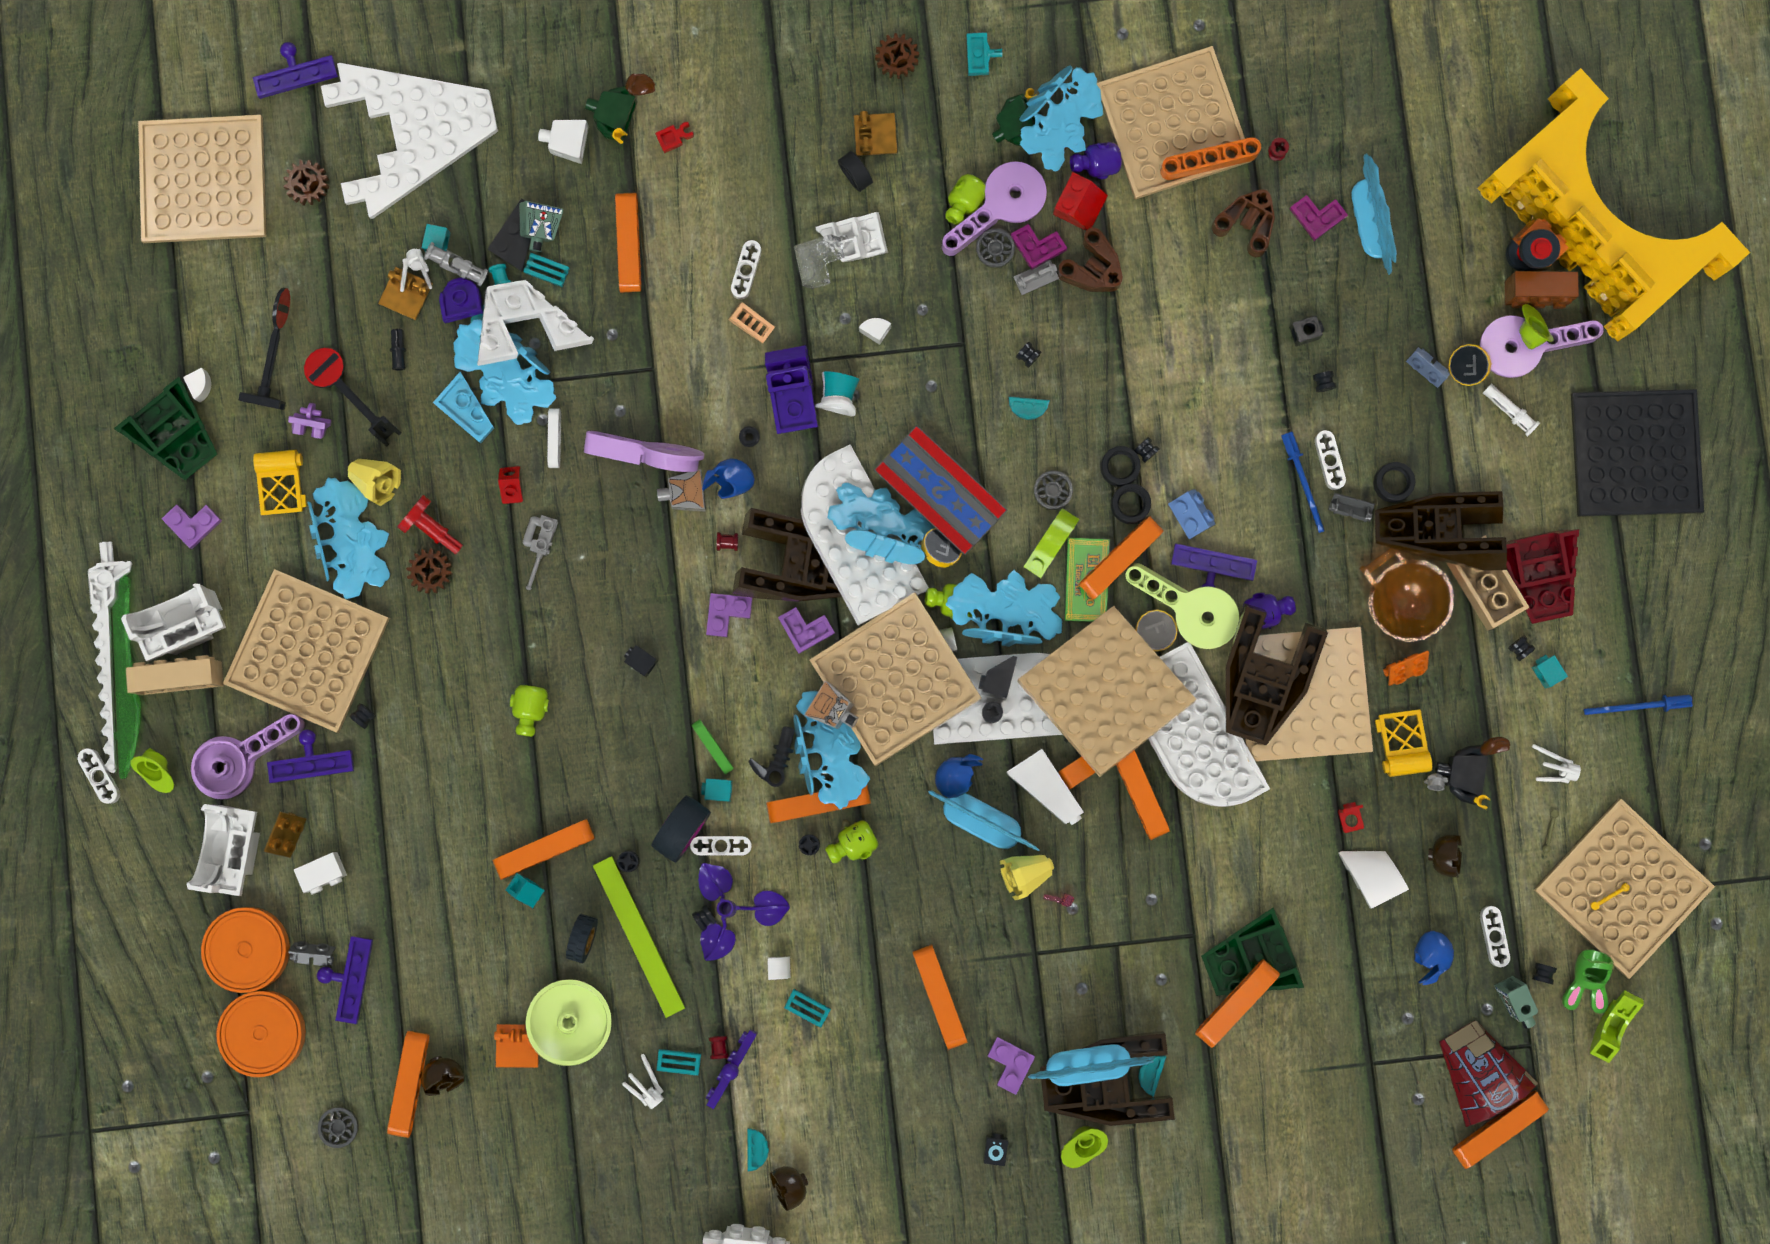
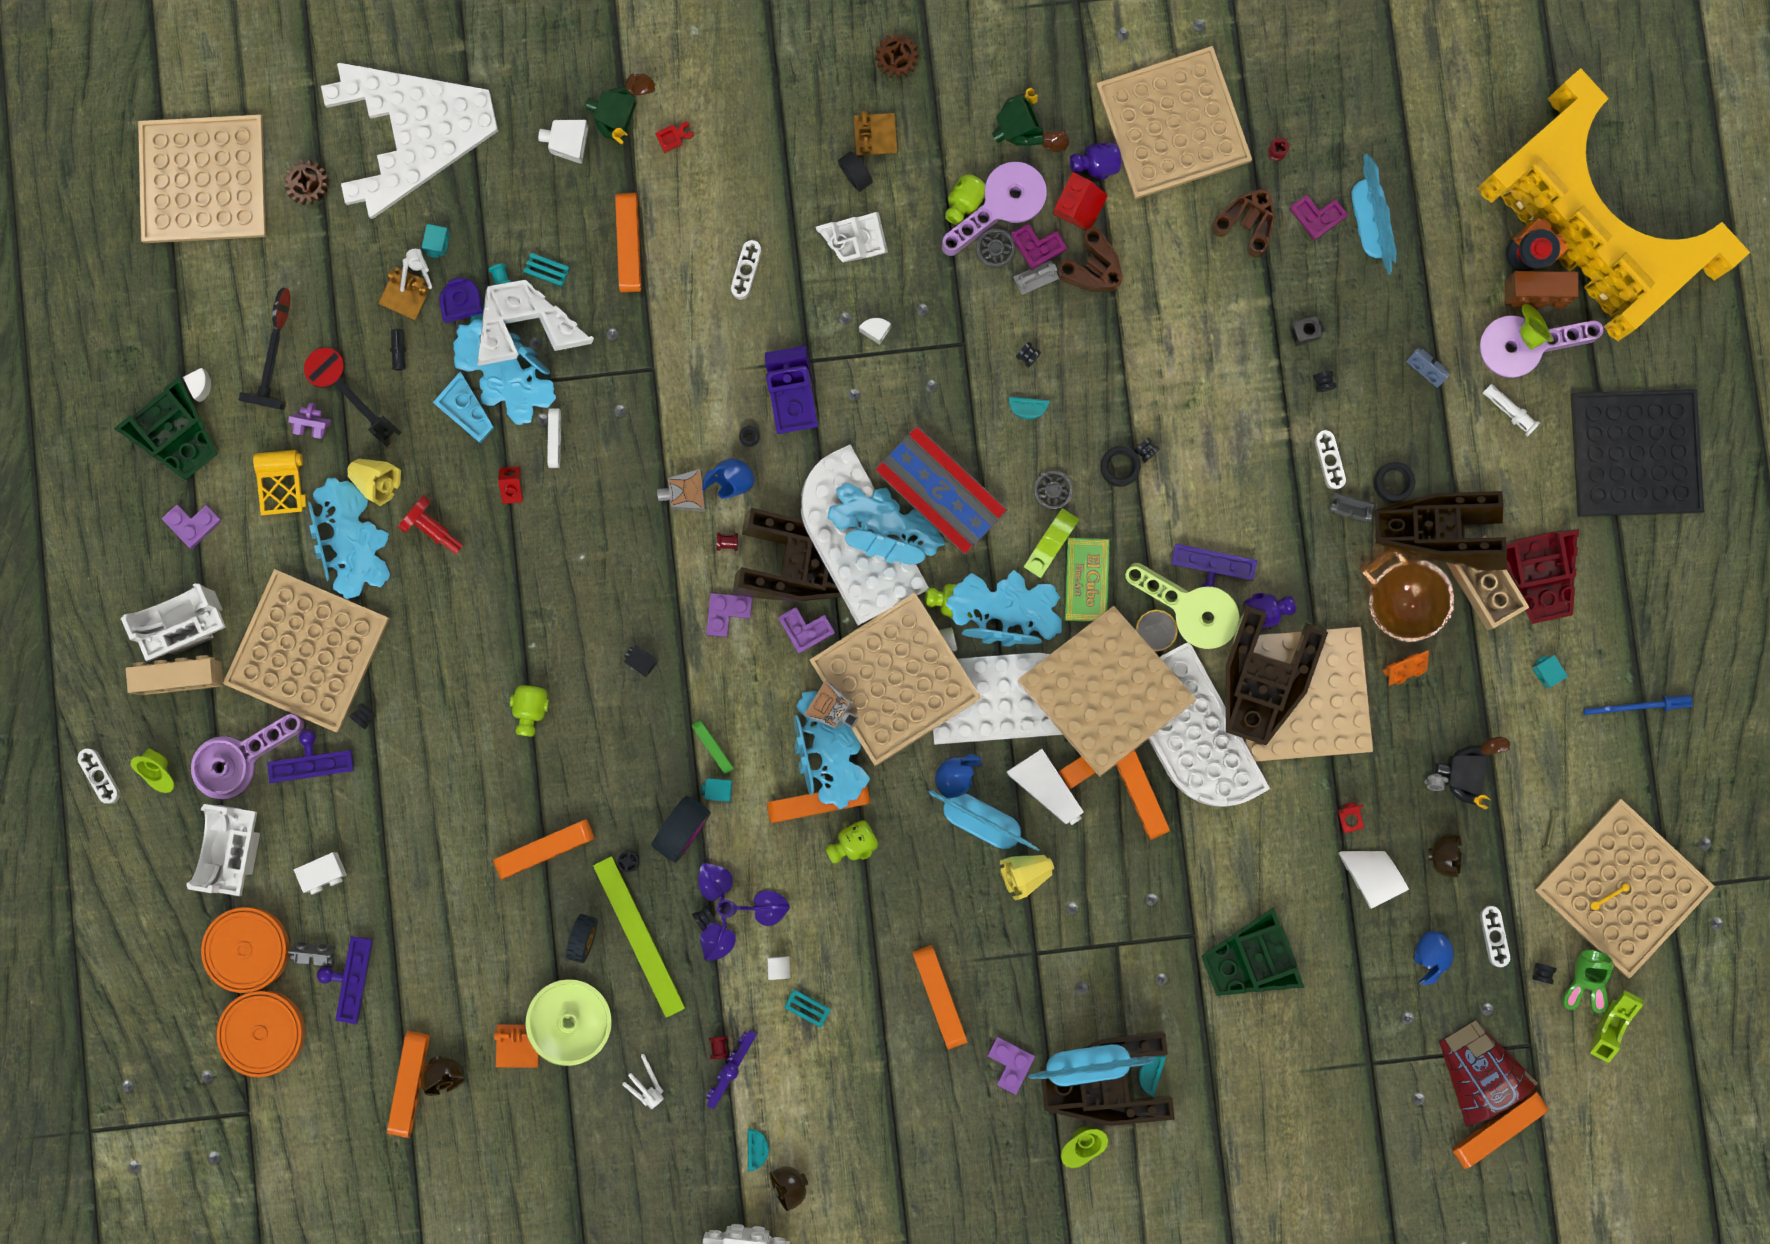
piece [88,542,141,779] -> none
dark purple plate [253,42,338,99] -> none
pearl gold hinge [264,812,306,858] -> none
dark grey wheel [318,1107,358,1148] -> none
reddish brown gear [406,548,453,594] -> none
light grey piece [423,242,488,286] -> none
black wing [488,198,531,273] -> none
teal brick [506,873,545,908] -> none
torso [519,201,563,252] -> none
light grey piece [523,515,558,590] -> none
lavender beam [584,431,704,472] -> none
teal tile [656,1049,701,1076] -> none
white beam [690,836,752,855] -> none
light nougat slope [728,302,775,344] -> none
black piece [748,726,795,787] -> none
clear brick [794,234,845,289] -> none
black wheel [799,835,820,855] -> none
hat [815,371,860,416] -> none
black tile [921,528,962,568] -> none
teal plate [966,33,1002,76] -> none
black slope [978,656,1017,700] -> none
black wheel [982,702,1003,723] -> none
black brick [983,1132,1008,1166] -> none
medium azure plant [1019,65,1103,171] -> none
clear pink hand [1043,893,1074,907] -> none
orange beam [1078,516,1164,600] -> none
black tyre [1111,484,1151,524] -> none
orange beam [1160,137,1261,180] -> none
medium blue bracket [1168,489,1216,539] -> none
orange beam [1195,959,1280,1048] -> none
blue piece [1281,431,1325,533] -> none
yellow piece [1375,709,1432,777] -> none
black tile [1449,344,1492,386] -> none
sand green torso [1494,976,1538,1029] -> none
black wheel [1508,635,1535,661] -> none
white plant [1532,744,1581,783] -> none

